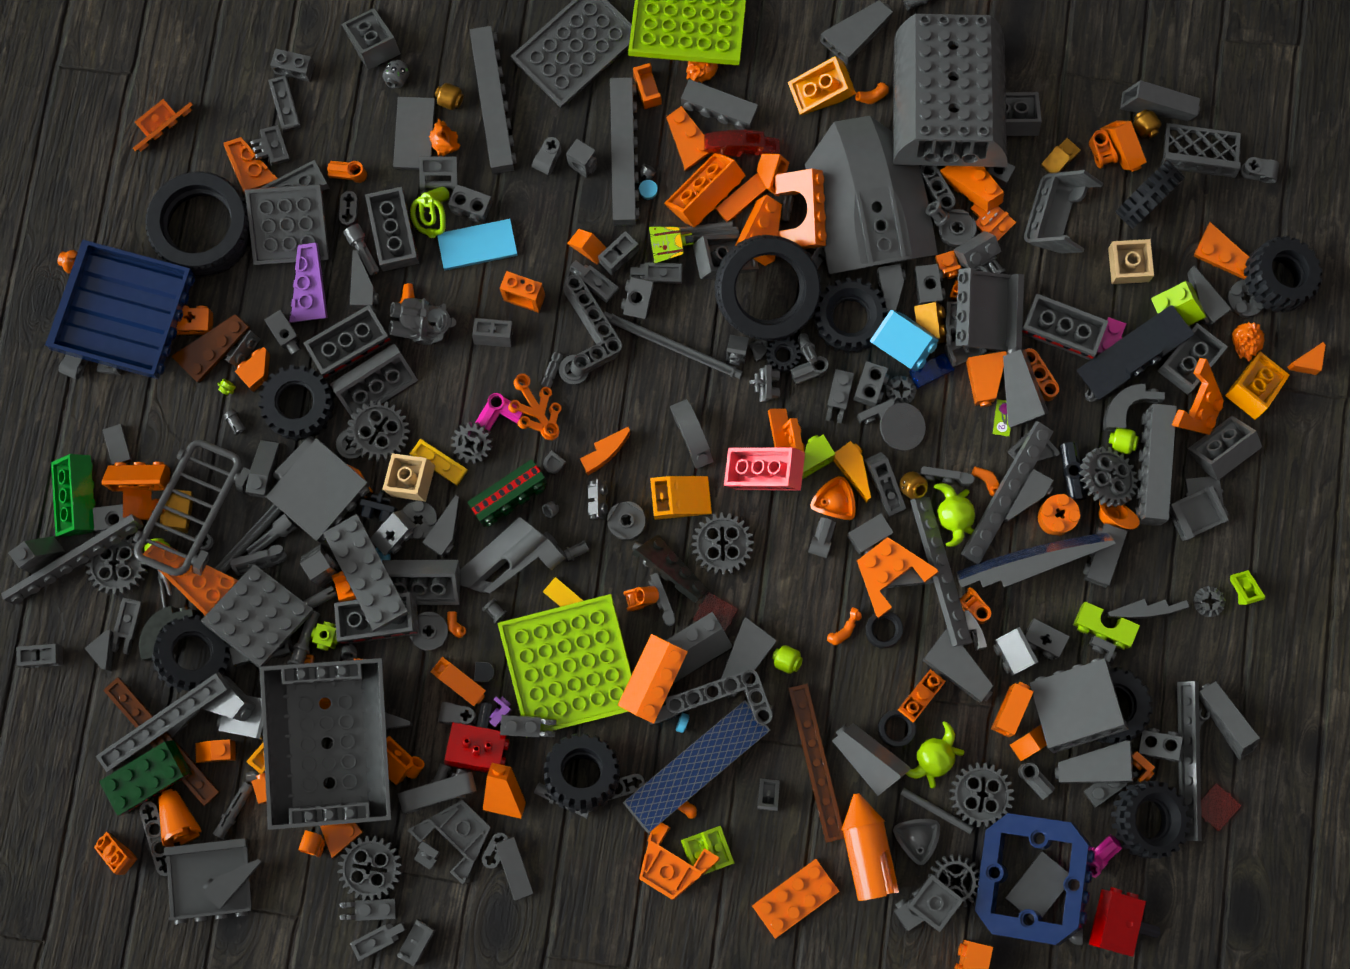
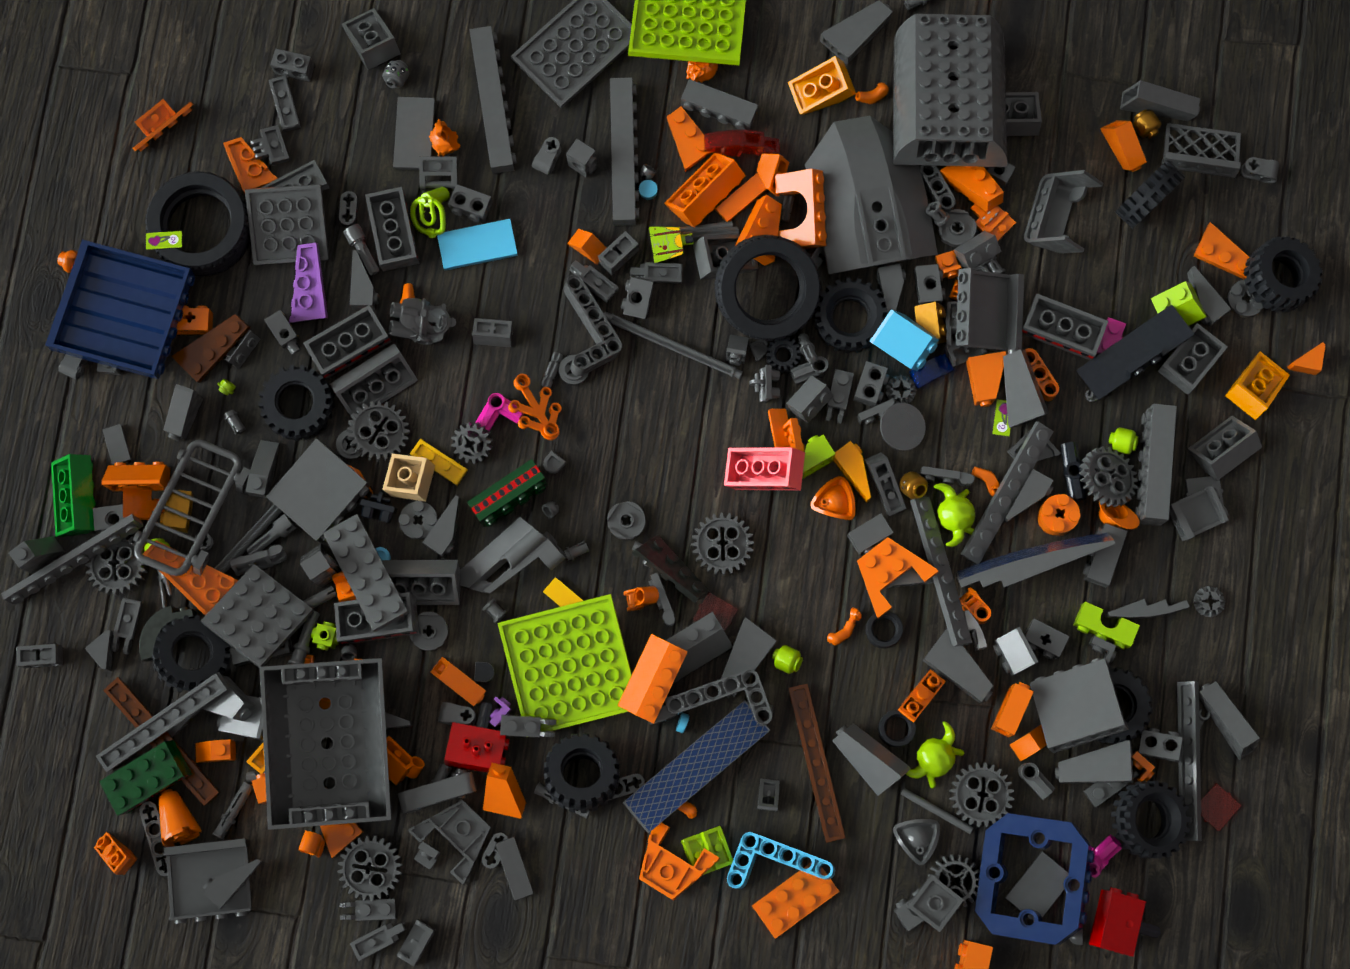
orange slope [235,347,270,392] -> none
dark grey beam [273,436,315,481] -> none
orange piece [327,161,367,183] -> none
dark grey brick [370,510,417,555] -> none
pearl gold head [435,83,464,110] -> none
orange arm [447,611,466,638] -> none
orange window [500,271,545,313] -> none
orange slope [580,427,630,475] -> none
dark grey hinge [588,479,608,520] -> none
orange panel [633,63,662,109] -> none
light orange slope [650,476,712,520] -> none
dark grey arch [670,399,714,469] -> none
dark grey piece [808,517,836,558] -> none
orange piece [841,793,899,901] -> none
pearl gold slope [1041,138,1081,174] -> none
orange piece [1089,130,1118,169] -> none
dark grey arch [1103,384,1165,432] -> none
tan brick [1108,239,1154,284] -> none
orange wing [1172,358,1224,435] -> none
lime slope [1230,570,1265,605] -> none
orange hair [1232,322,1265,361] -> none
none -> lime sticker [146,231,182,249]
none -> dark grey slope [163,384,203,441]
none -> medium azure beam [727,832,835,889]
none -> dark grey brick [786,376,833,423]

